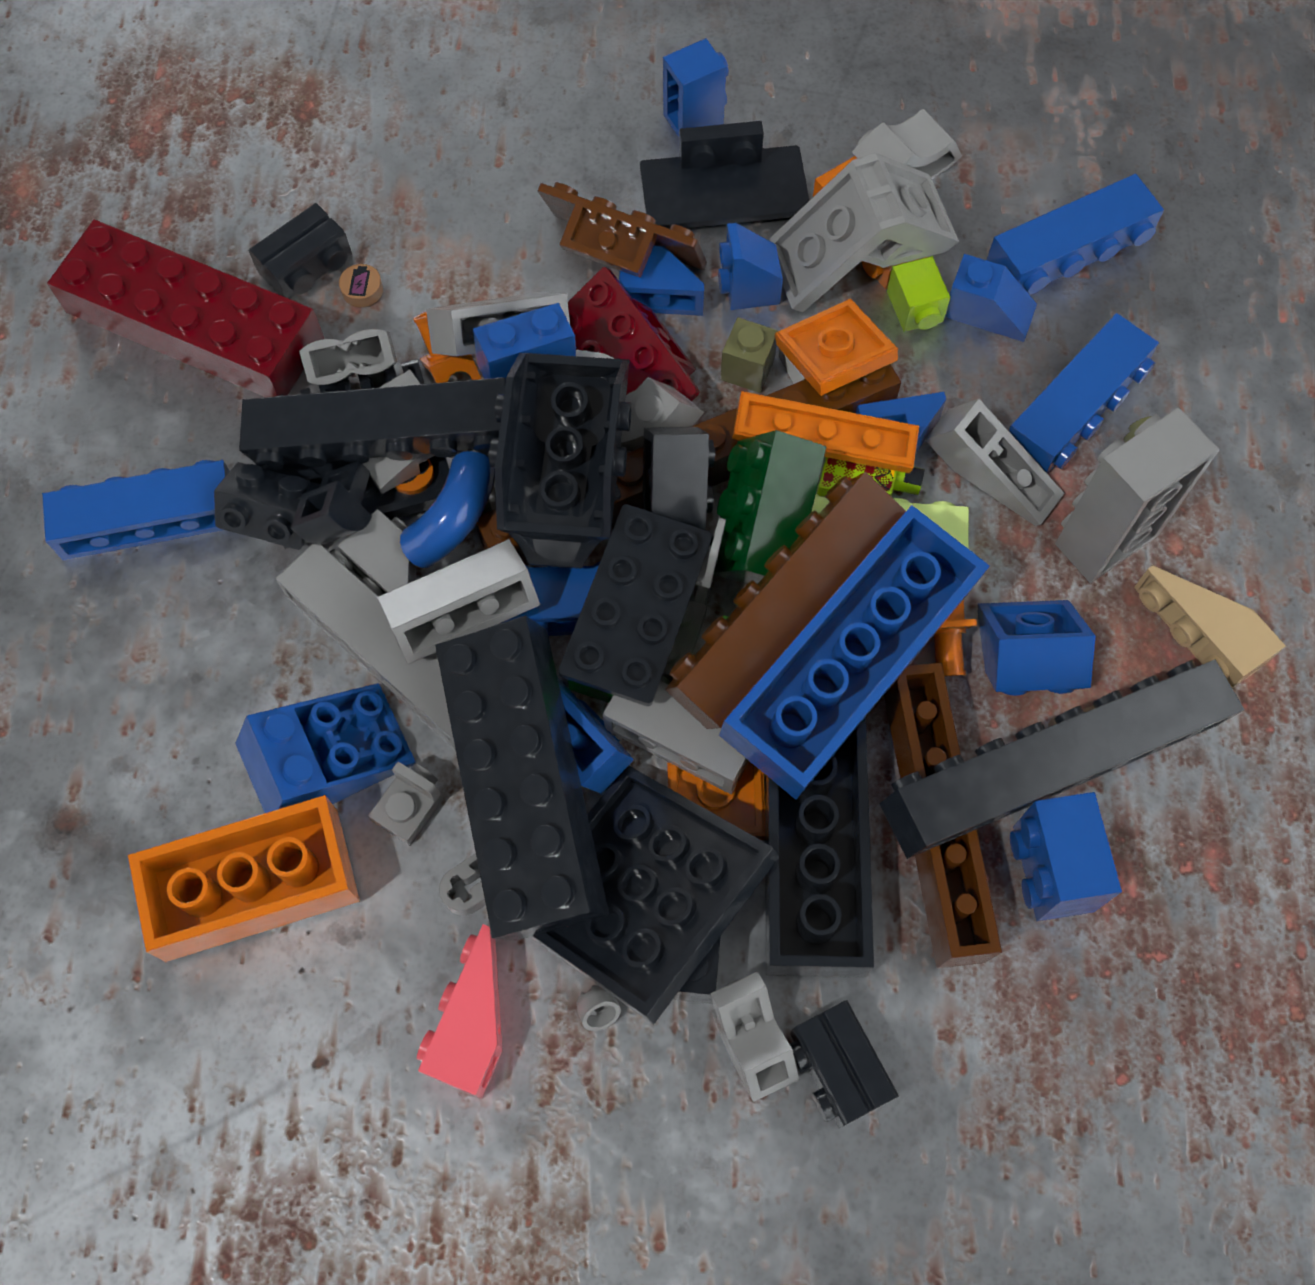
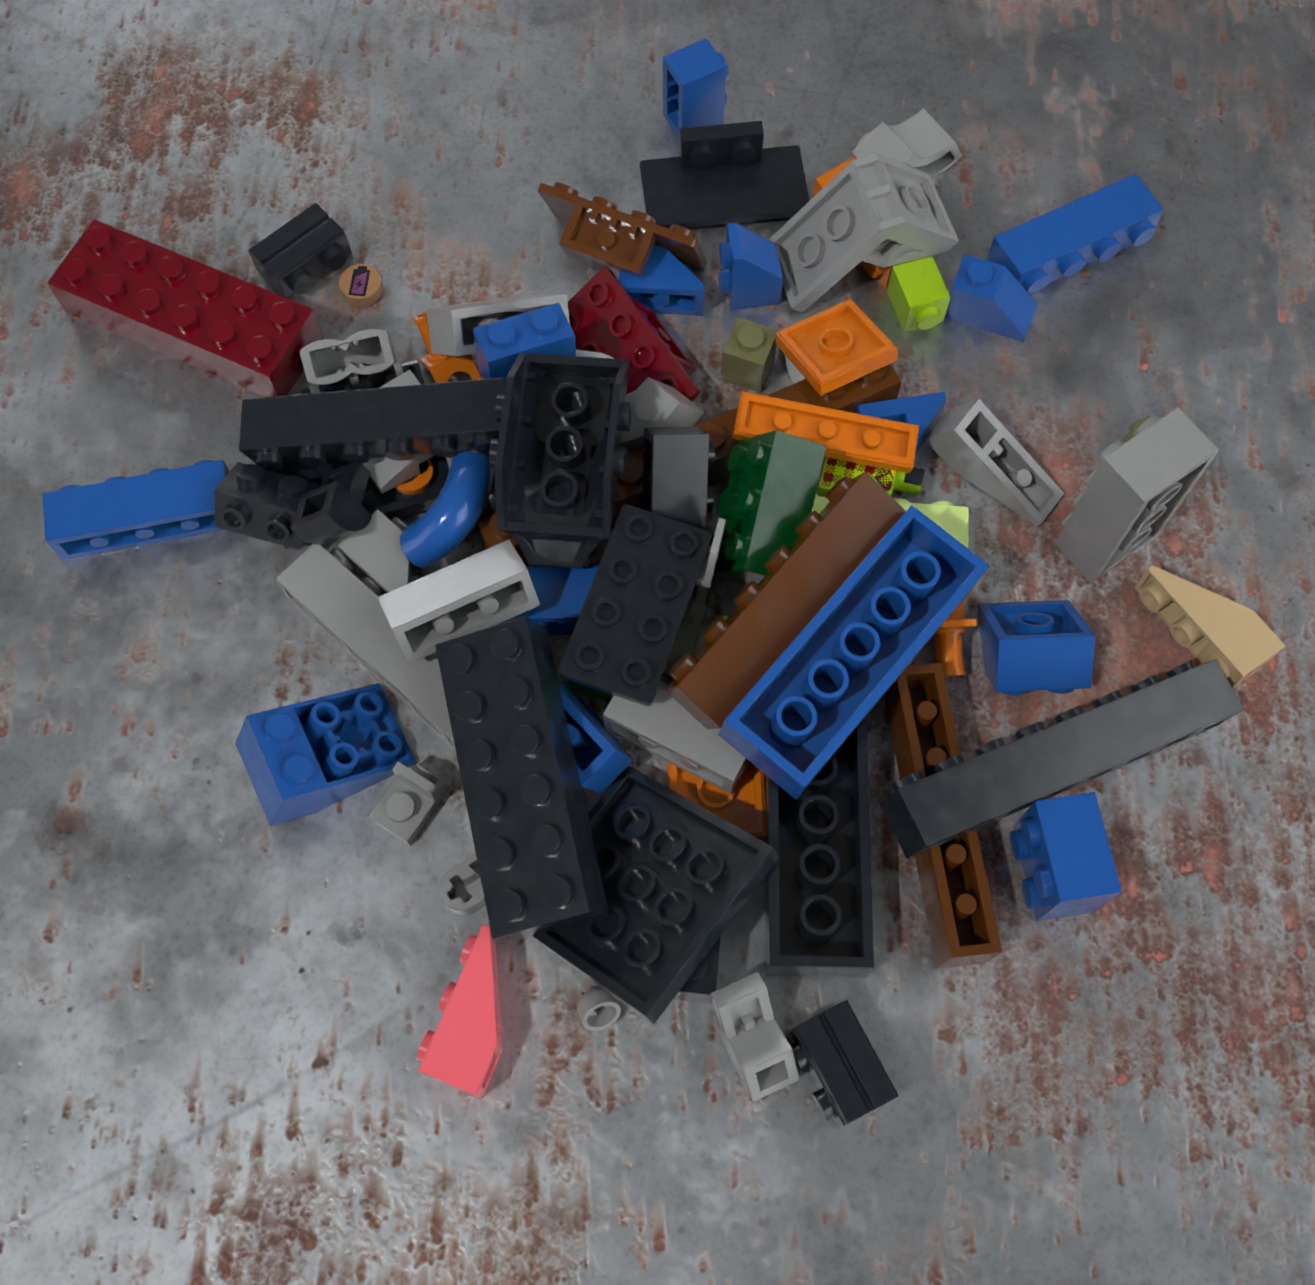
orange brick [128,795,360,962] -> none
blue brick [1009,313,1159,474] -> none

